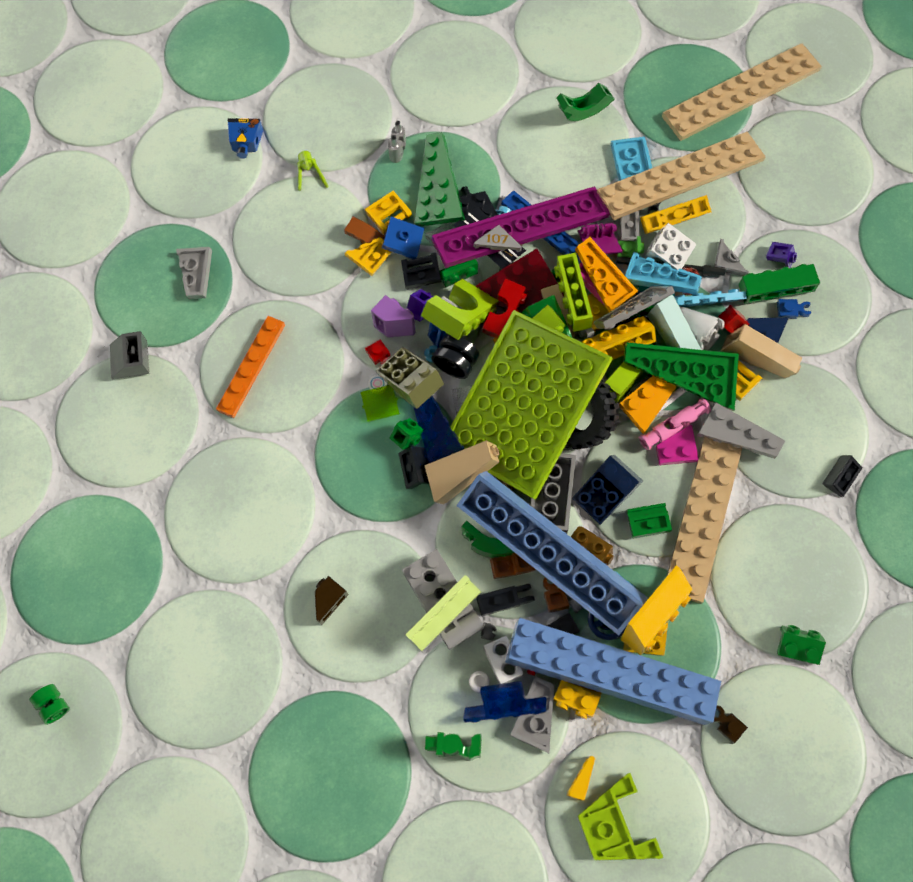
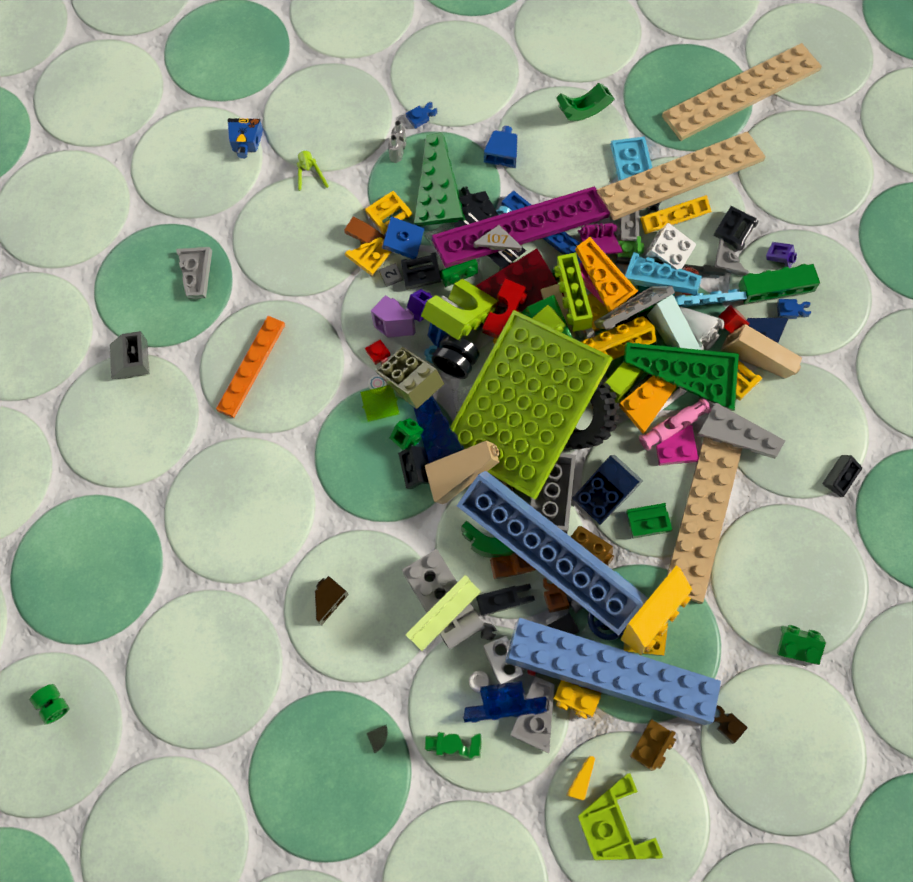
none -> clear smoke tile [367,725,388,753]
none -> dark grey tile [379,263,403,287]
none -> blue plate [406,102,437,129]
none -> blue torso [484,126,517,168]
none -> pearl gold bracket [630,719,676,771]
none -> black plate [713,206,759,250]

